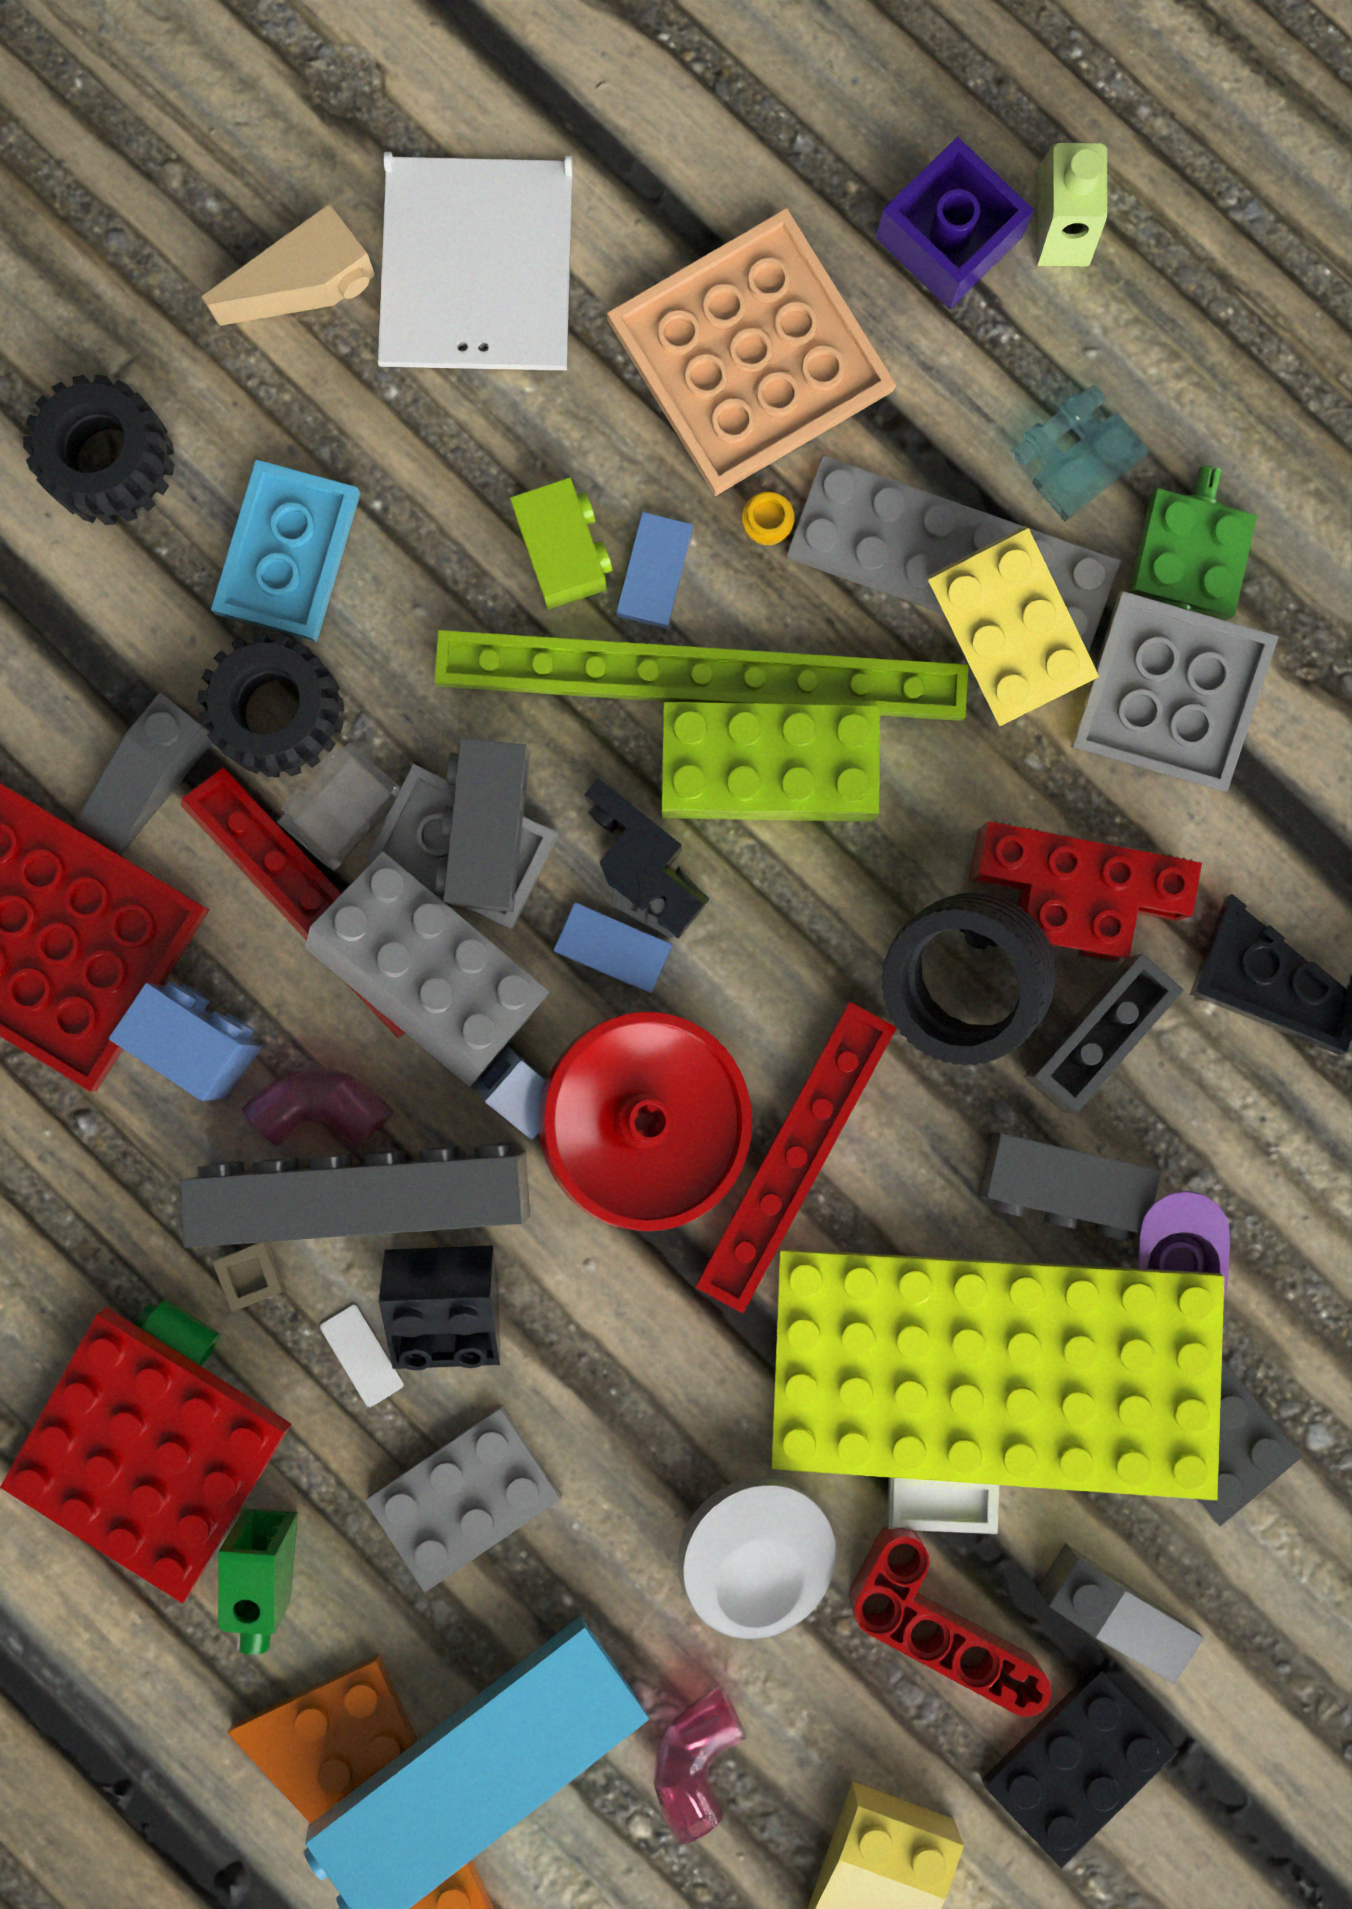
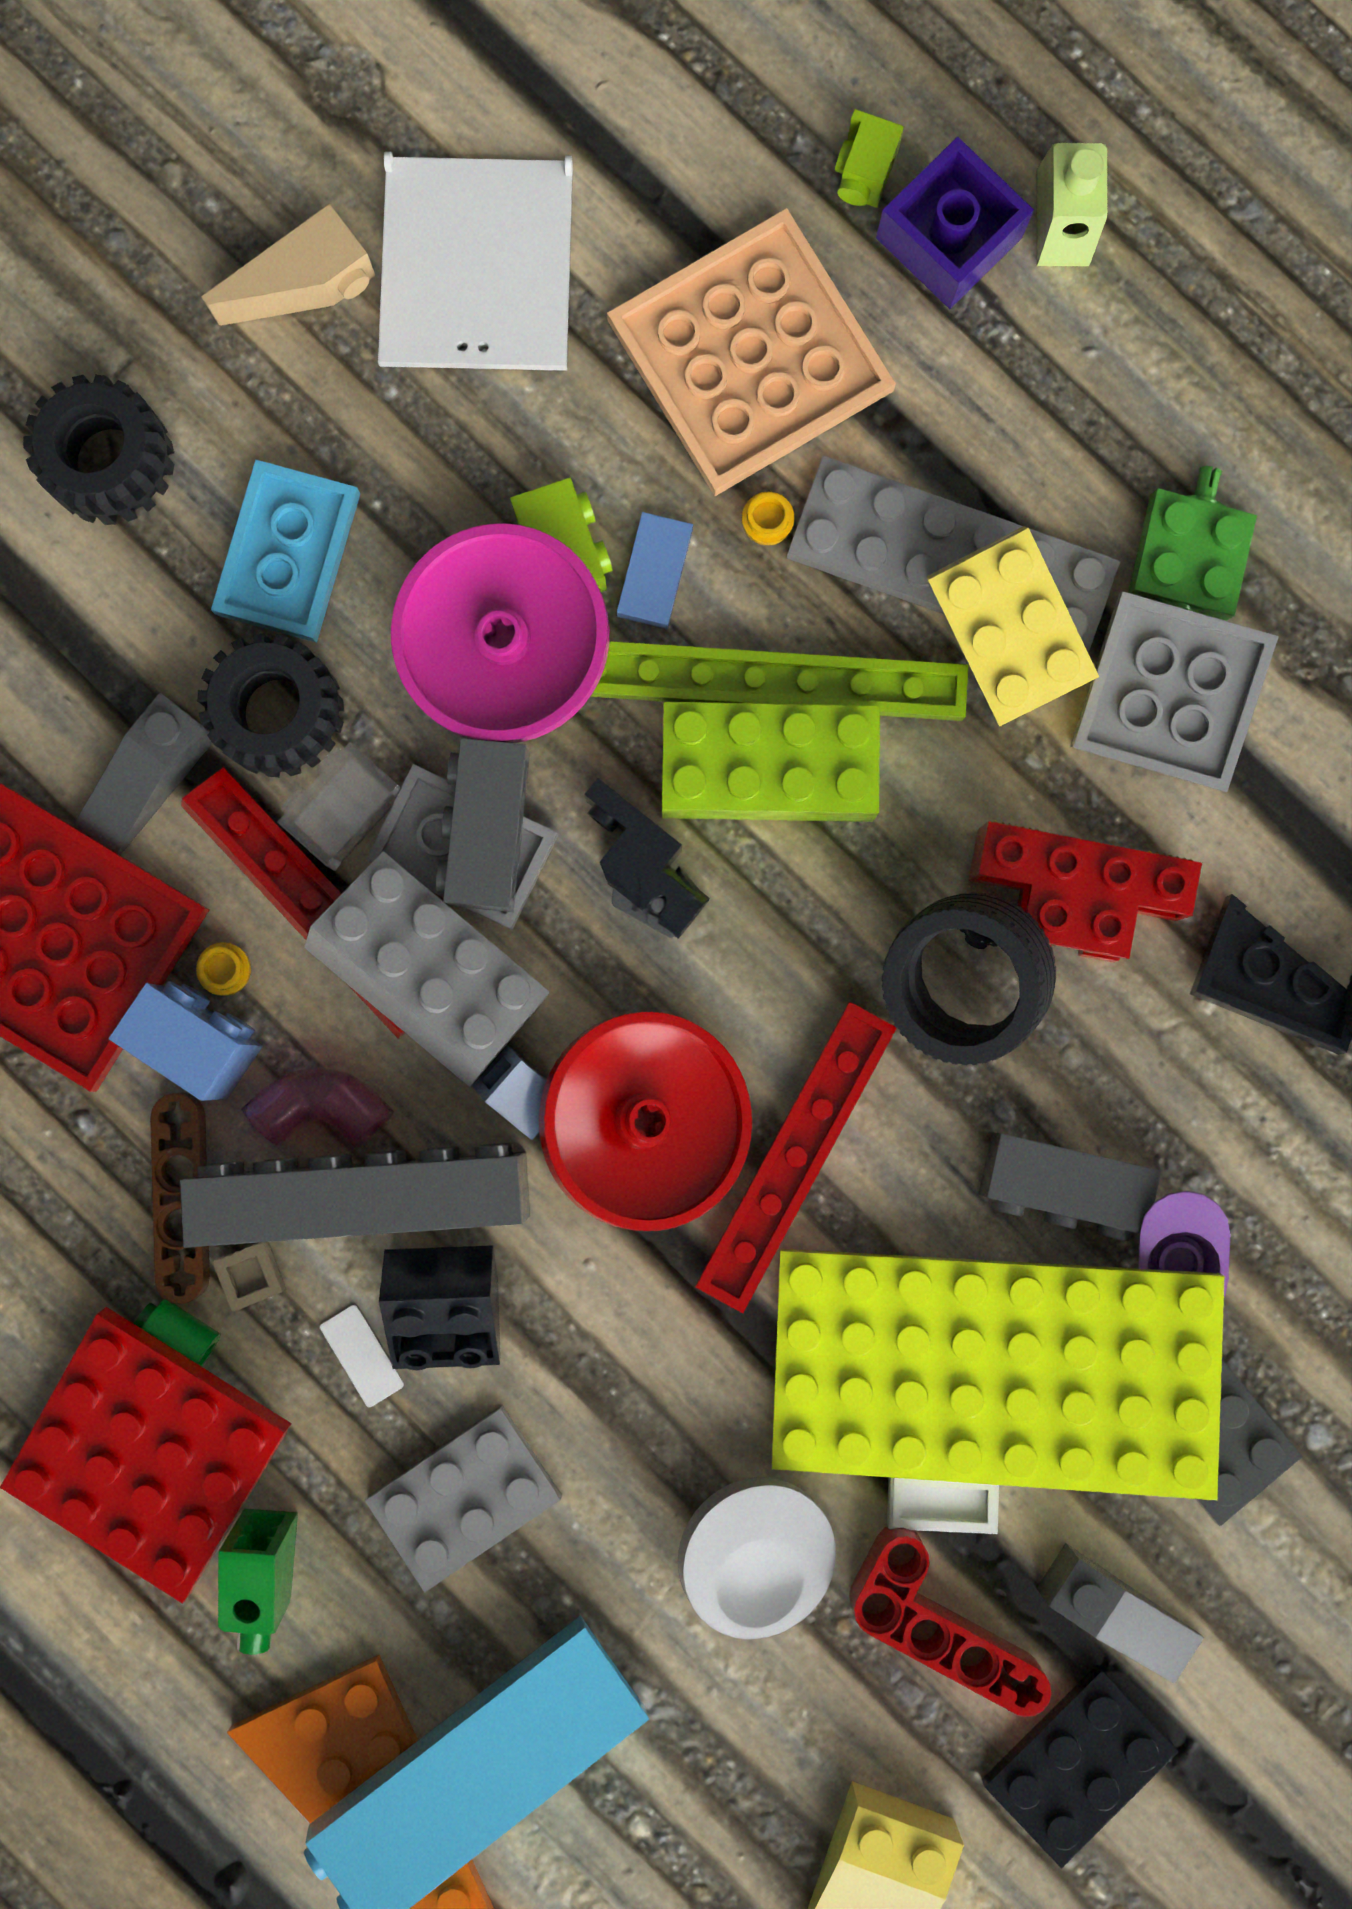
medium blue tile [554,902,673,994] -> none
clear pink cylinder [653,1686,746,1844] -> none
clear light blue plate [1011,385,1150,522] -> none
dark grey brick [1023,953,1184,1114] -> none
none -> reddish brown beam [150,1093,210,1305]
none -> yellow plate [196,942,251,996]
none -> dark pink dish [391,523,610,743]
none -> lime brick [835,109,904,208]

